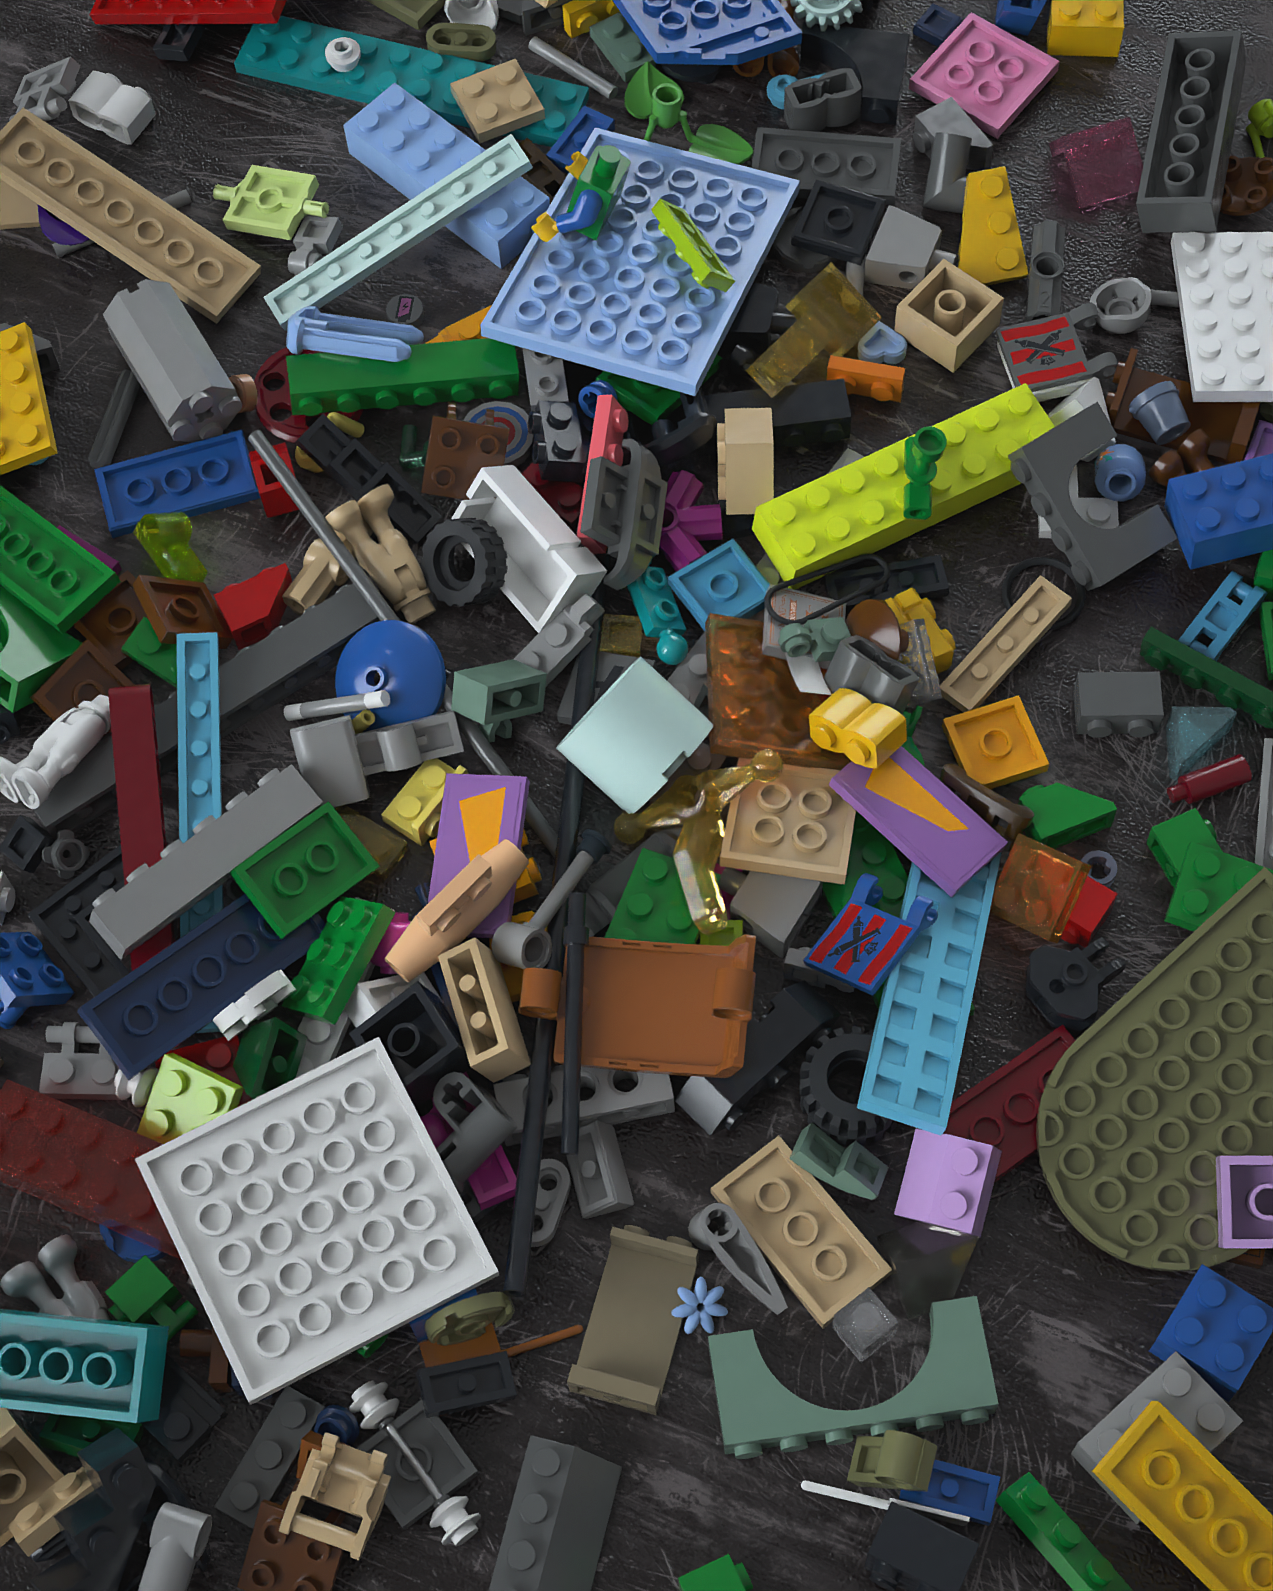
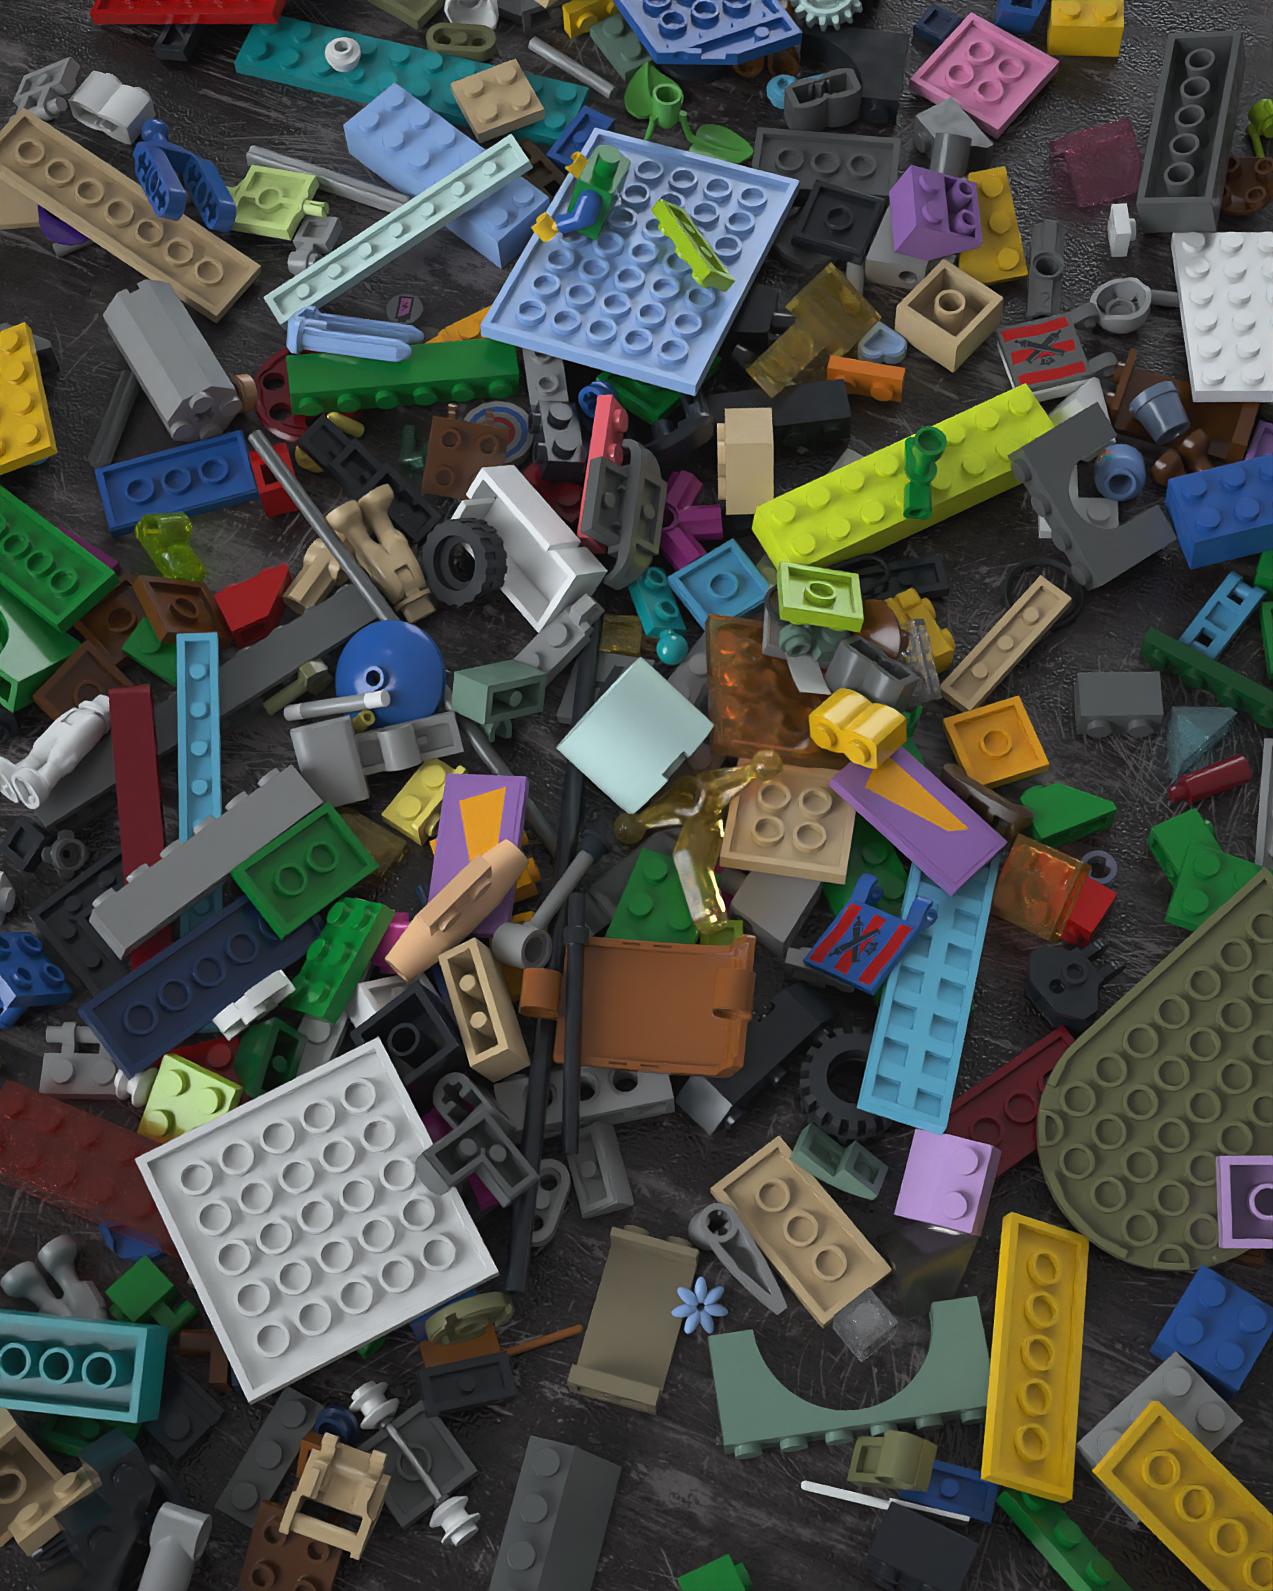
none -> blue piece [132,118,236,233]
none -> light grey axle [246,145,411,213]
none -> olive bar [261,658,333,716]
none -> dark grey brick [415,1108,541,1208]
none -> lime plate [777,561,864,632]
none -> medium lavender slope [889,165,983,261]
none -> yellow plate [981,1212,1089,1503]
none -> white plate [1107,203,1136,257]

